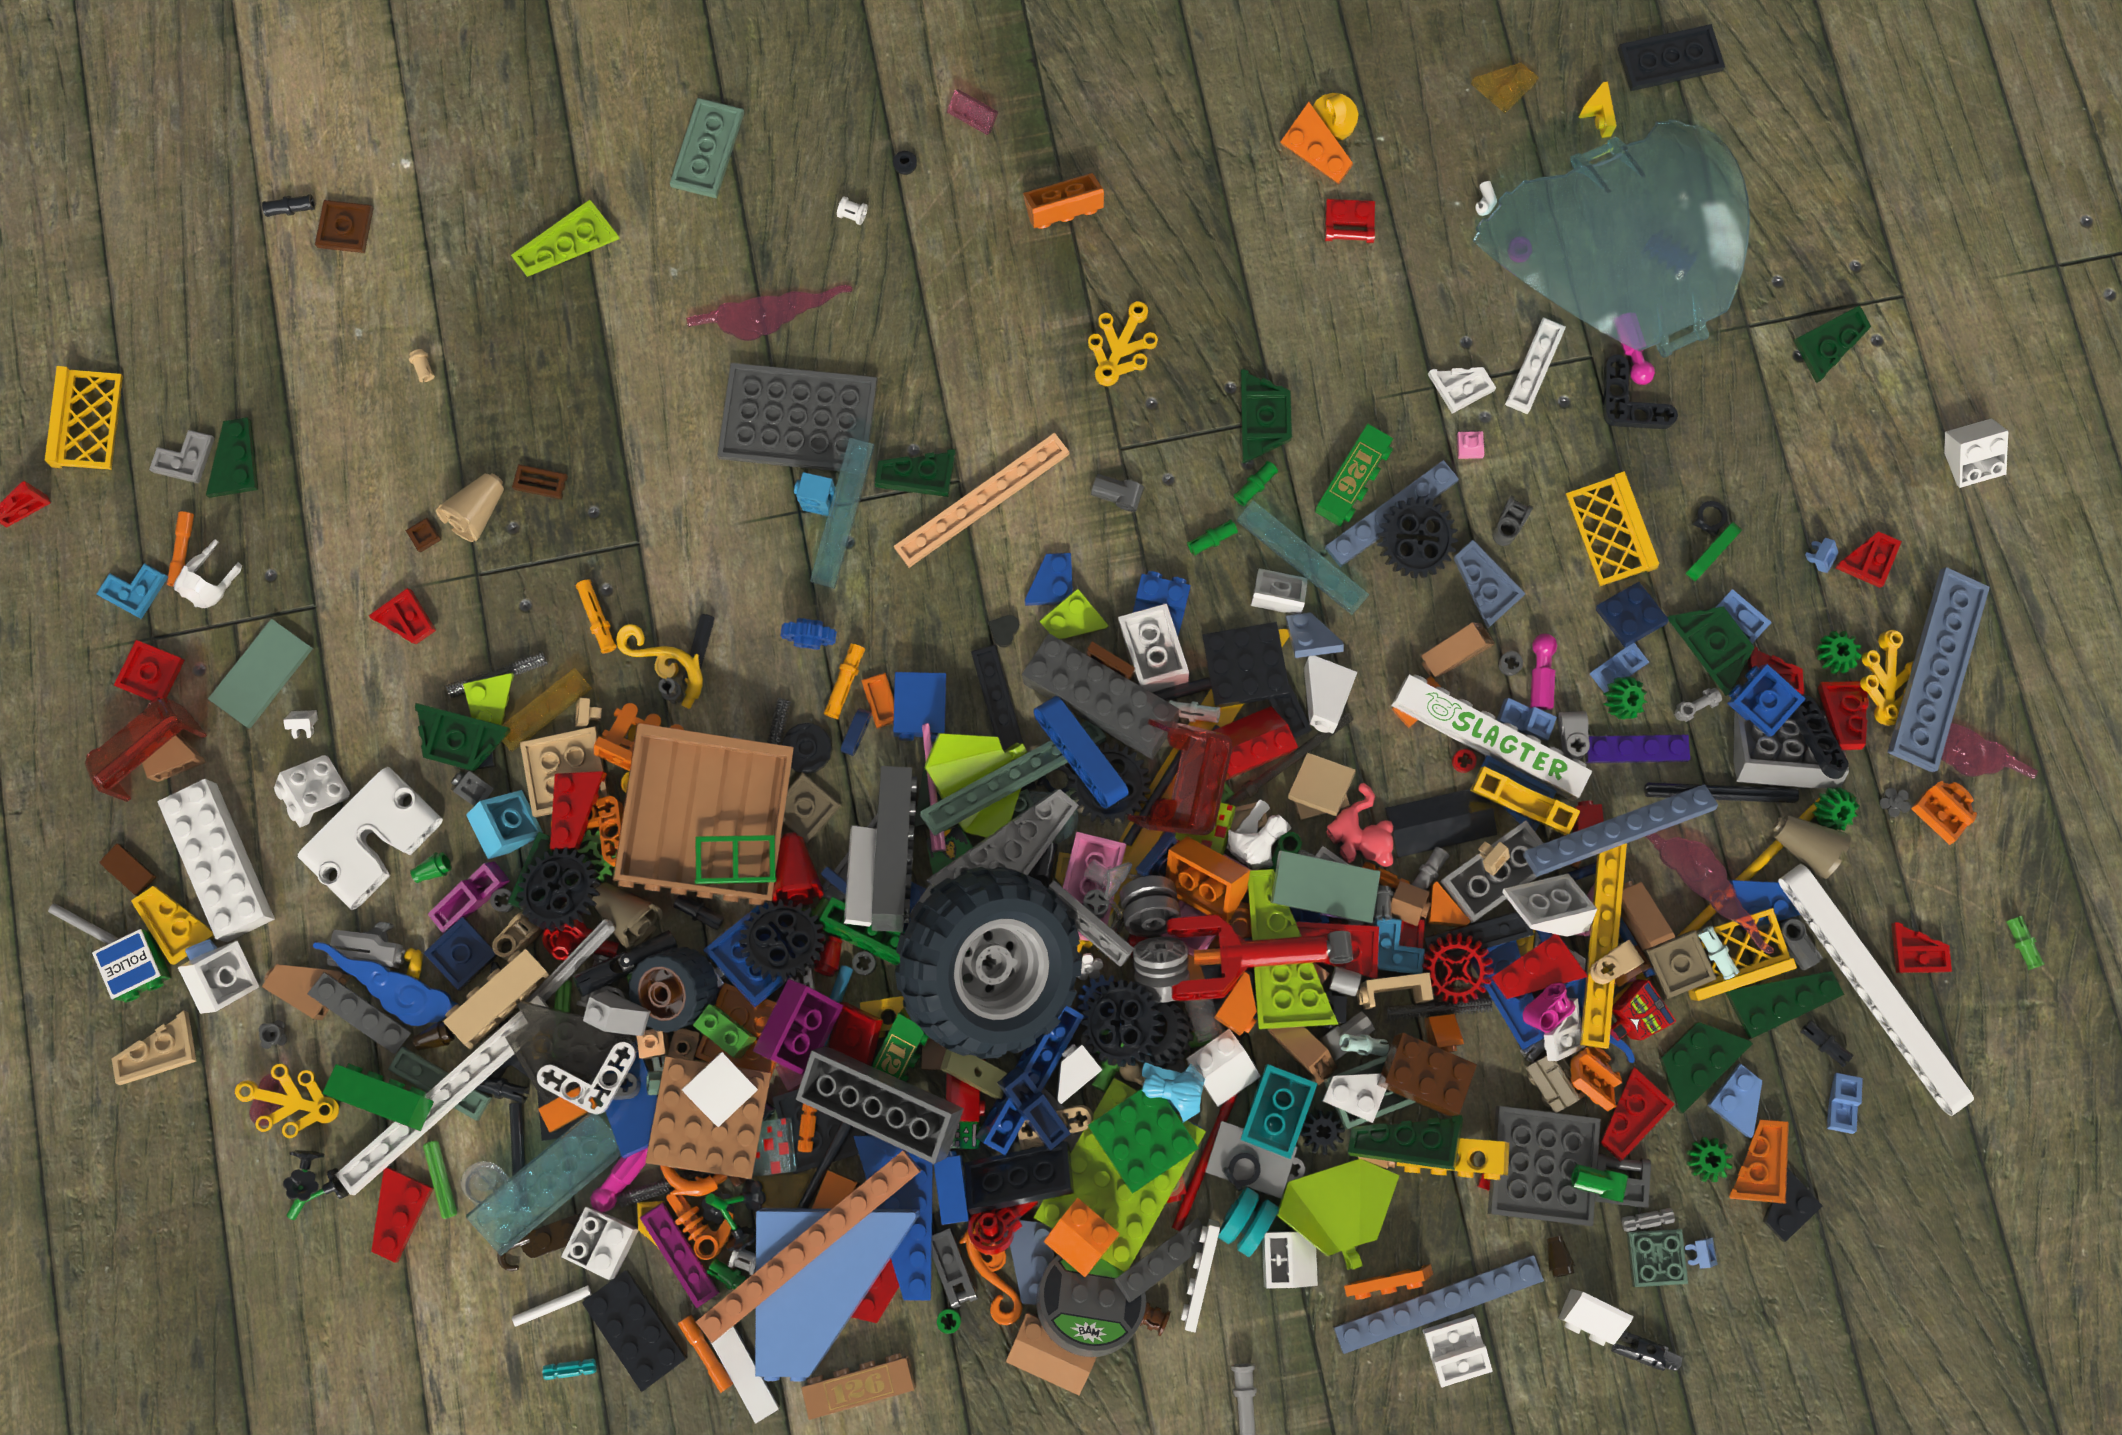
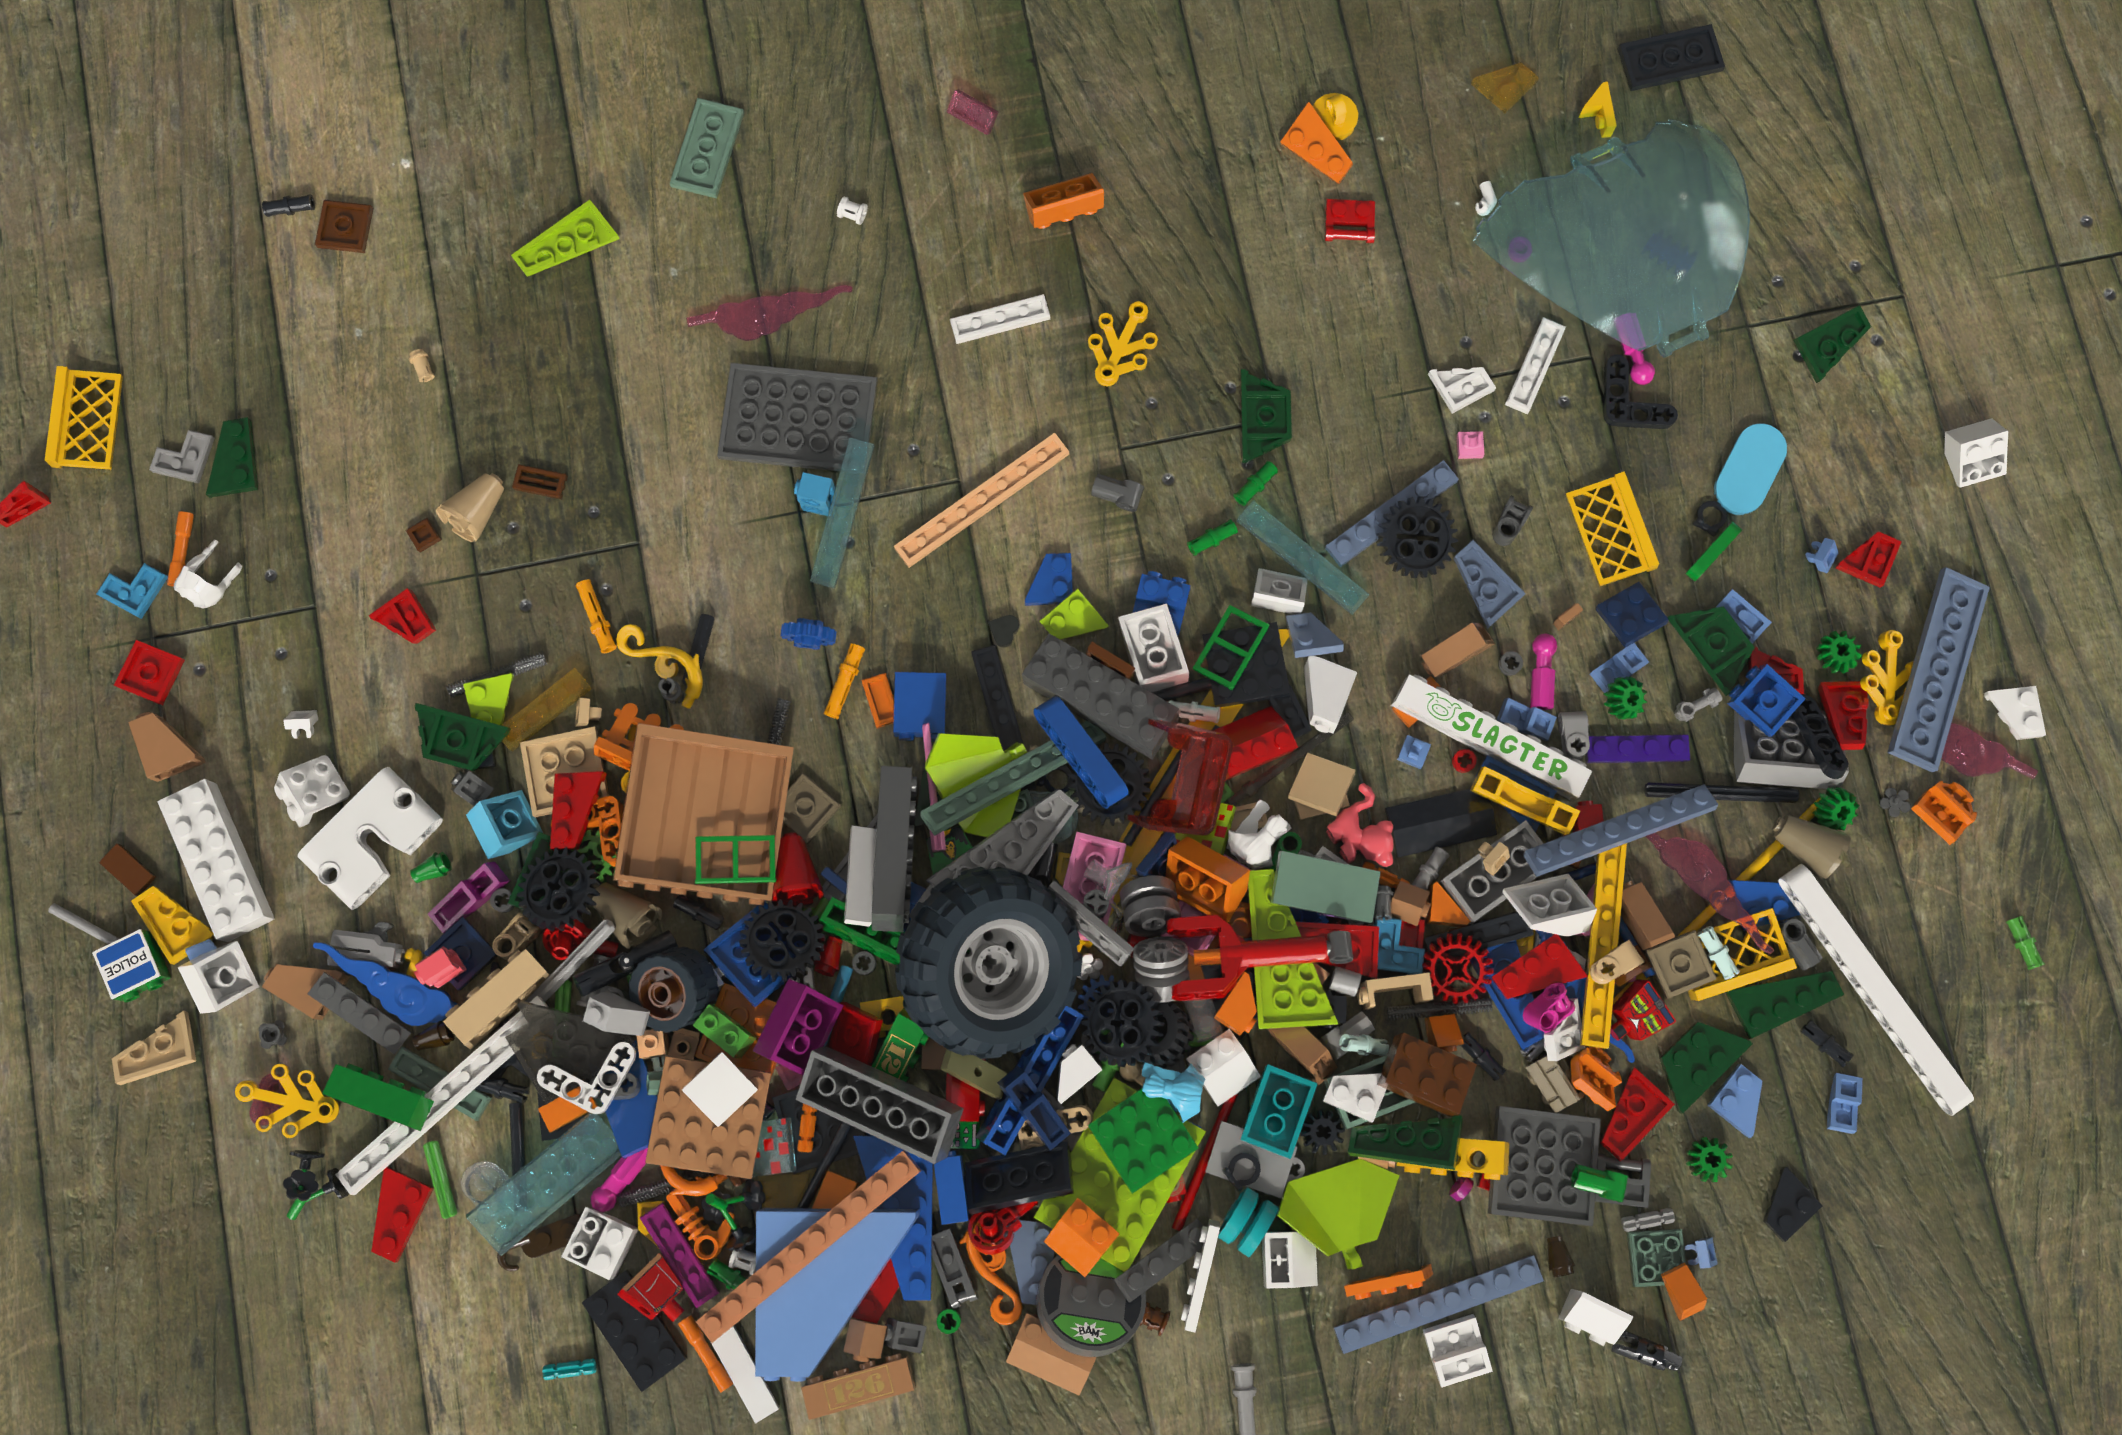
clear red windscreen [84,698,207,802] -> none
sand green tile [208,619,313,729] -> none
white bar [512,1286,592,1326] -> none
black tile [782,723,833,774] -> none
dark blue beam [841,708,872,756] -> none
dark green wing [874,449,956,497] -> none
black plate [893,151,917,175] -> none
green brick [1315,424,1394,527] -> none
orange wing [1729,1120,1789,1204] -> none
red wing [1891,922,1952,973] -> none
none -> coral brick [414,946,466,988]
none -> red torso [617,1253,685,1322]
none -> medium nougat brick [843,1319,887,1362]
none -> dark grey bracket [883,1318,927,1354]
none -> white tile [950,294,1050,344]
none -> green window [1193,605,1270,690]
none -> medium blue tile [1397,735,1431,769]
none -> magenta tile [1449,1177,1474,1201]
none -> black pin [1460,1032,1507,1081]
none -> medium nougat tile [1553,603,1583,631]
none -> orange slope [1661,1263,1707,1321]
none -> medium azure tile [1714,424,1787,515]
none -> white wing [1984,686,2046,740]

